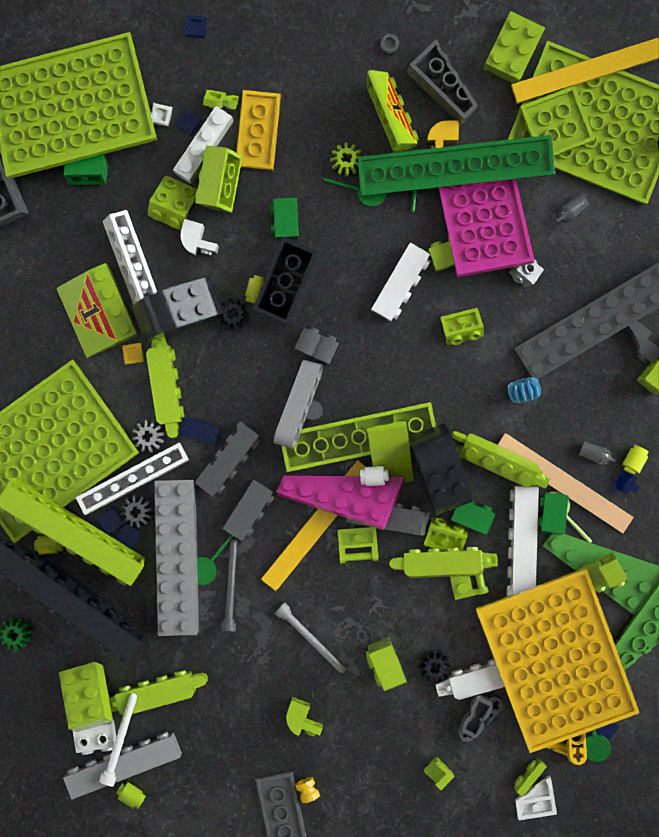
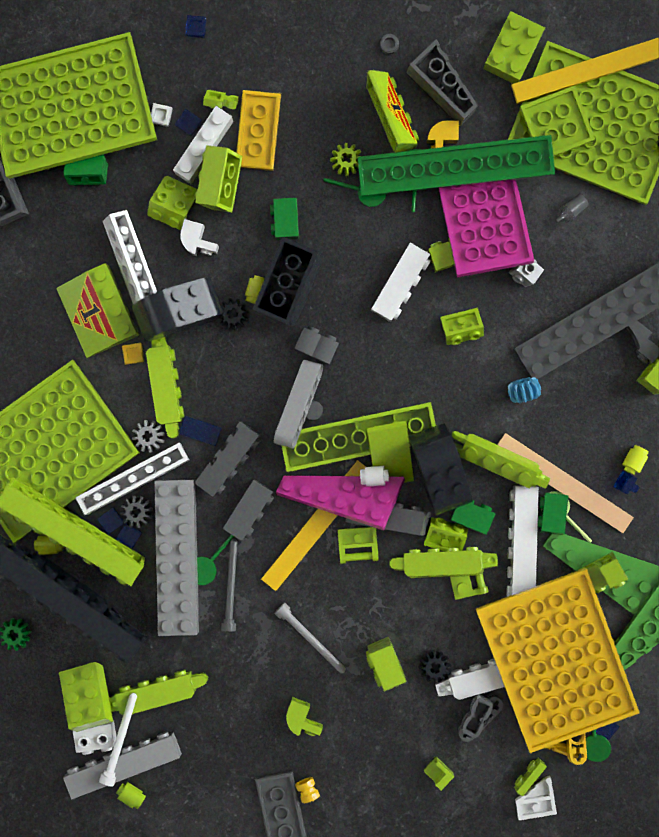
dark grey piece [579,441,616,465] -> none

